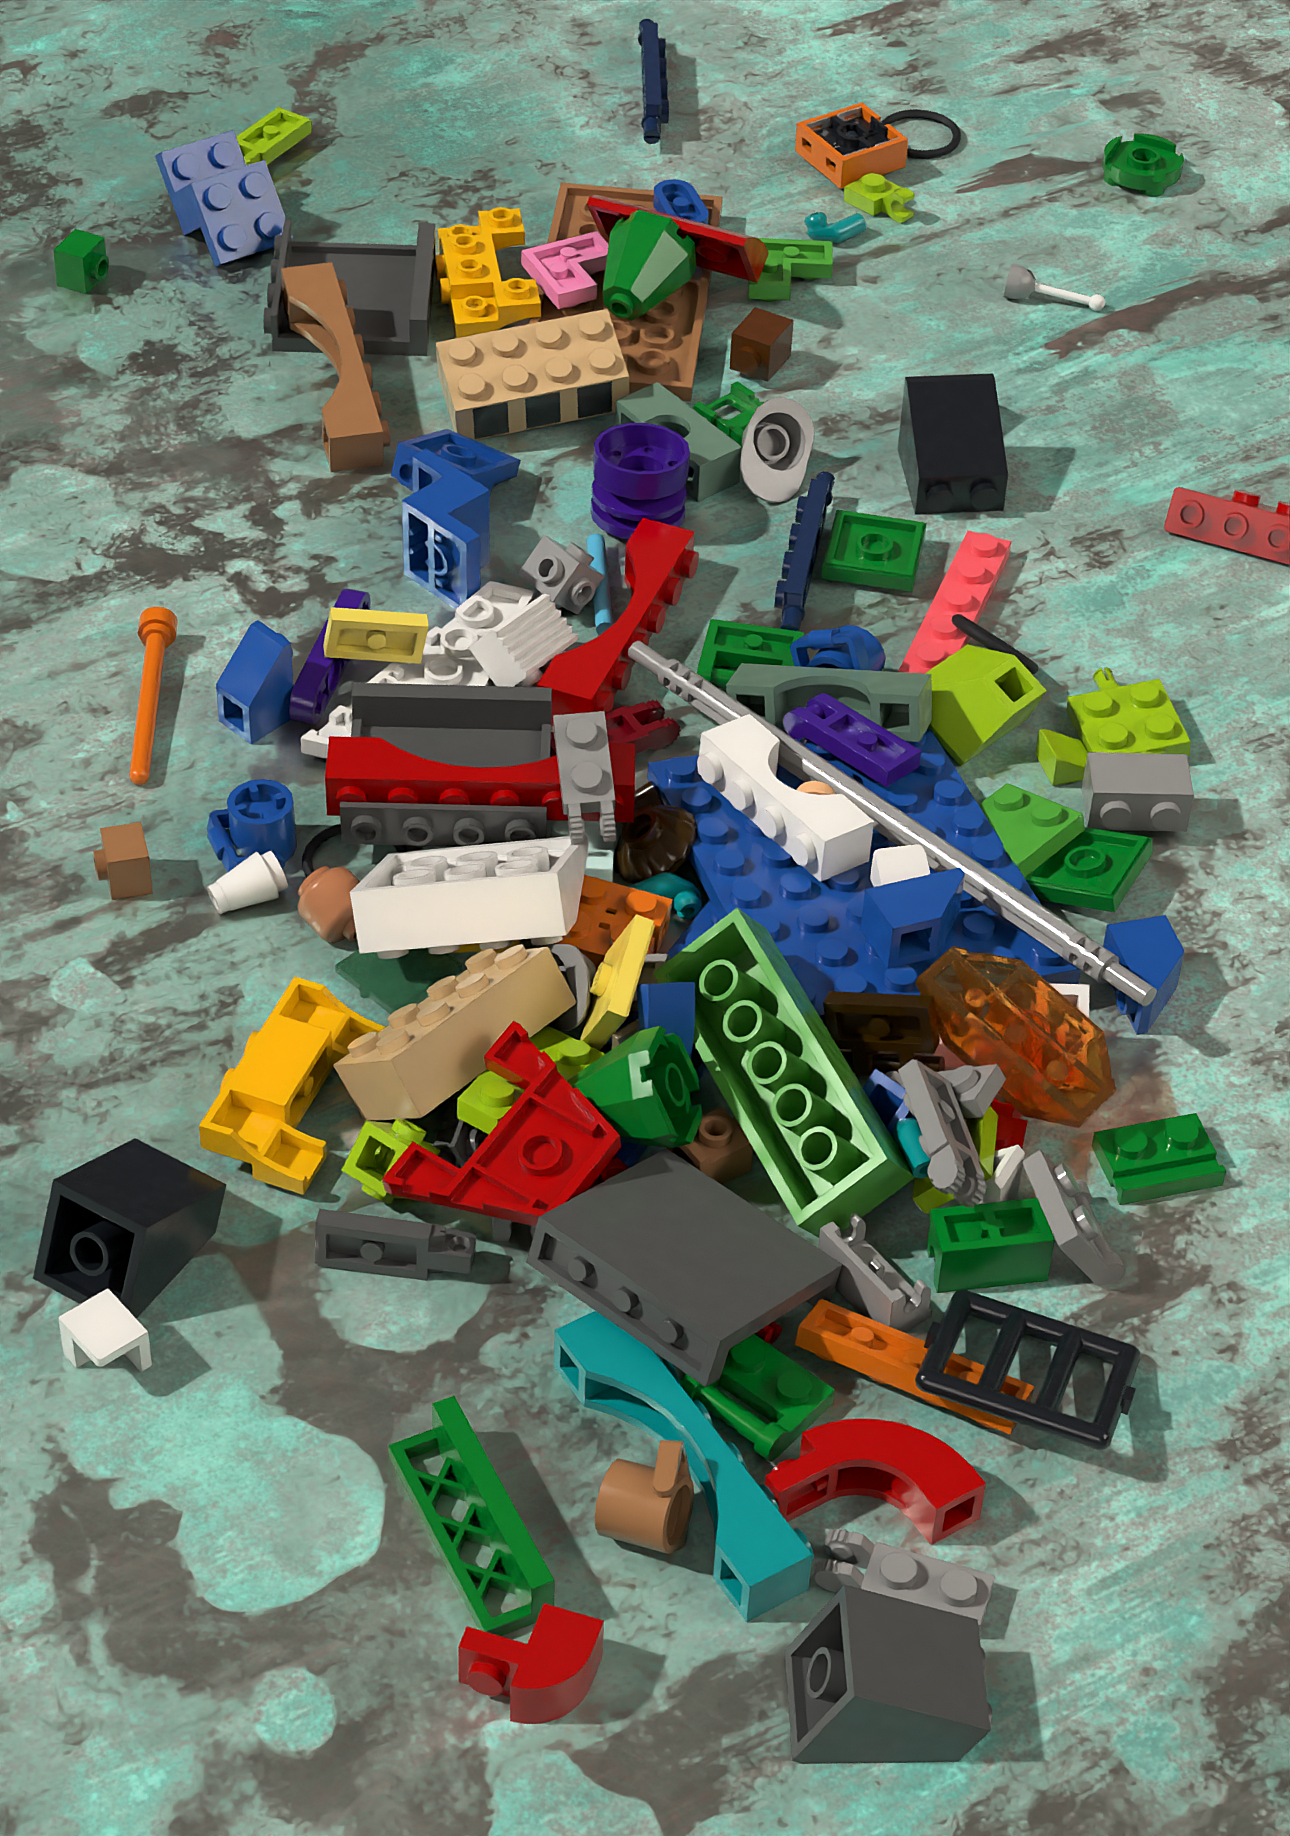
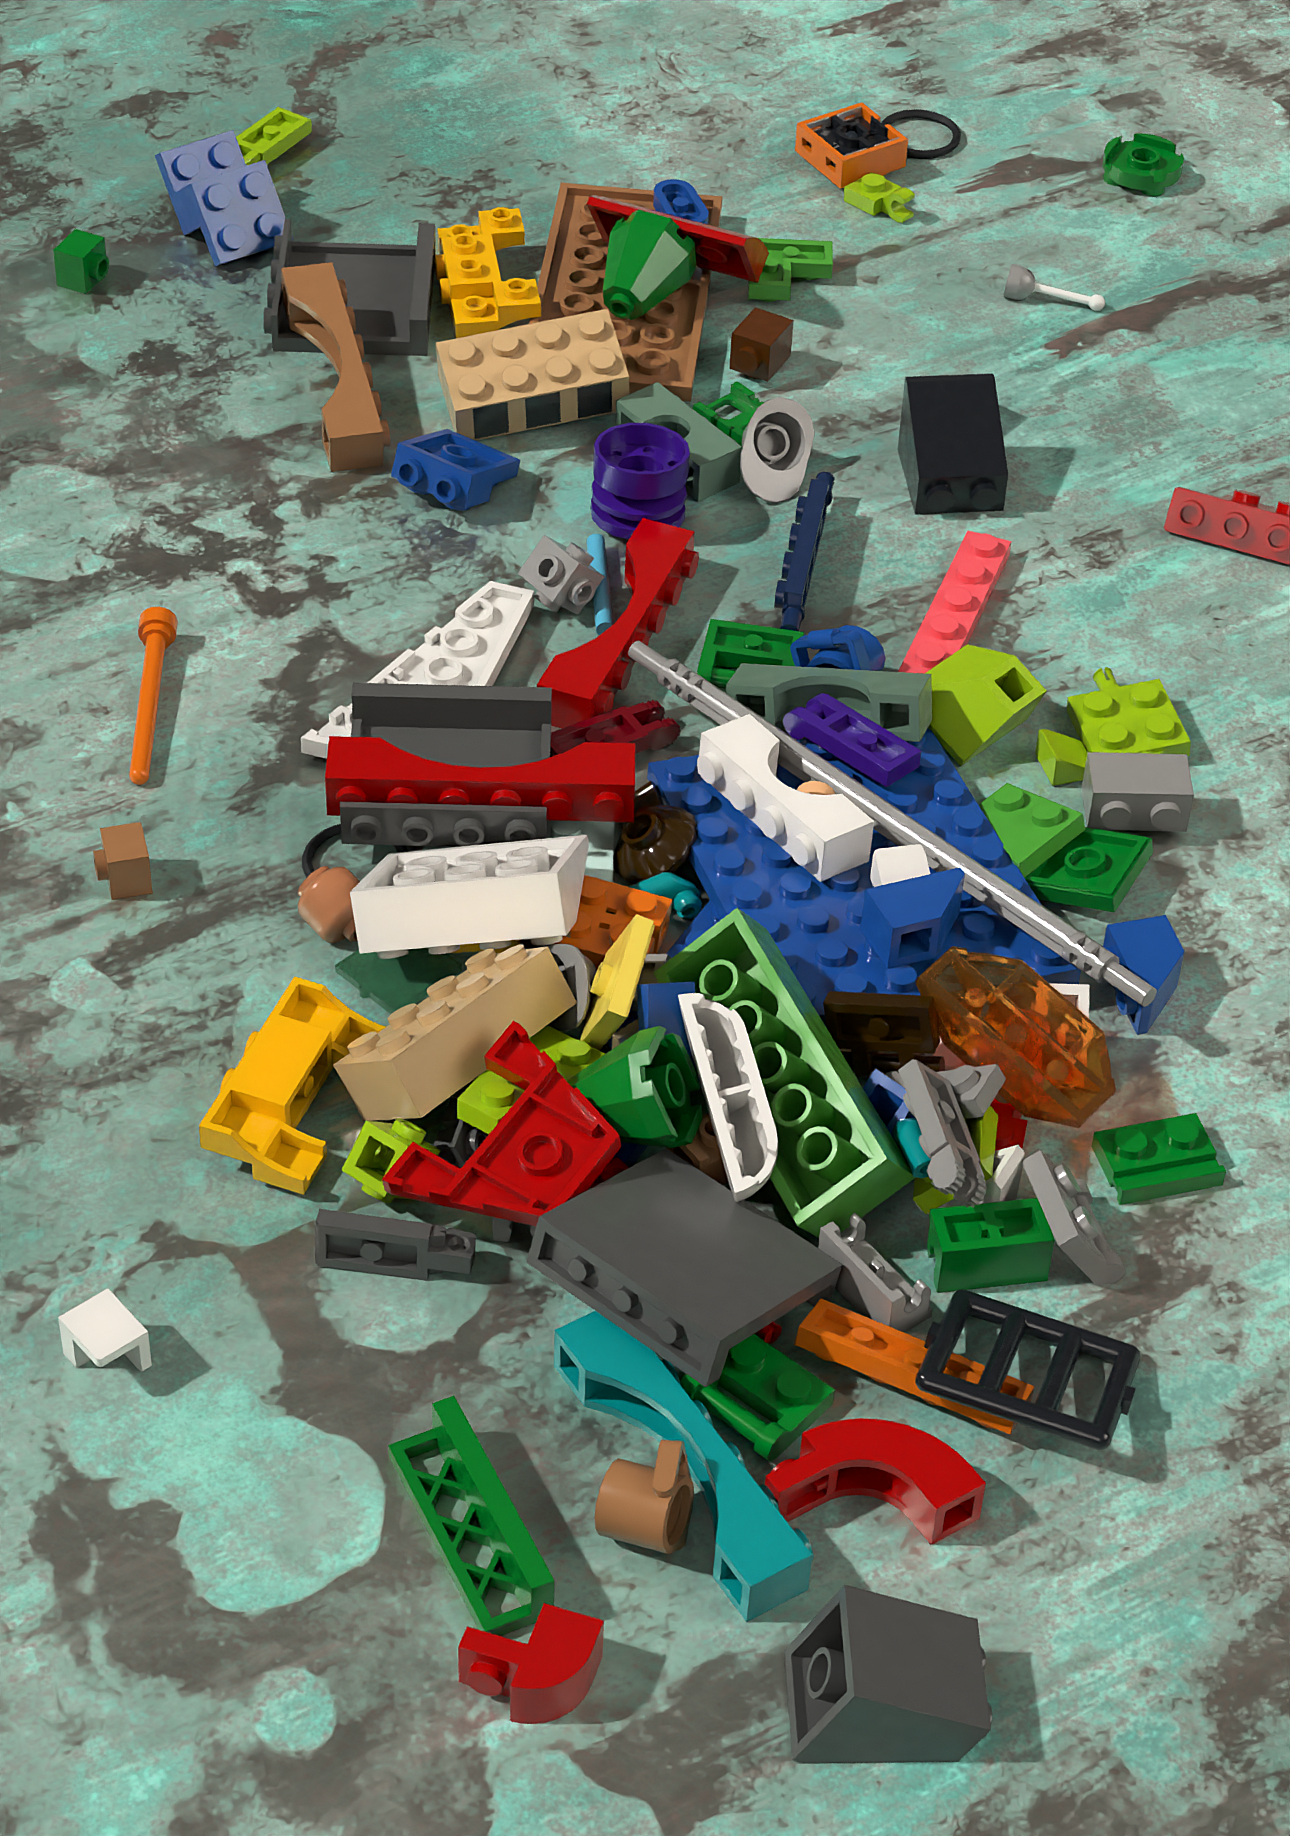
black slope [33,1138,227,1319] -> none
blue piece [207,779,297,872] -> none
white cone [207,851,288,914] -> none
blue slope [216,620,294,744] -> none
dark purple beam [289,588,371,725] -> none
light yellow plate [323,607,429,664] -> none
blue bracket [402,448,490,609] -> none
white brick [468,593,578,687] -> none
bright pink plate [521,231,609,309] -> none
light grey hinge [553,711,616,845] -> none
dark blue plate [638,19,669,144] -> none
teal arm [804,212,866,243] -> none
light grey hinge [813,1528,995,1633] -> none
green plate [821,510,927,592] -> none
black tyre [951,614,1038,674] -> none
none -> white brick [678,993,778,1202]

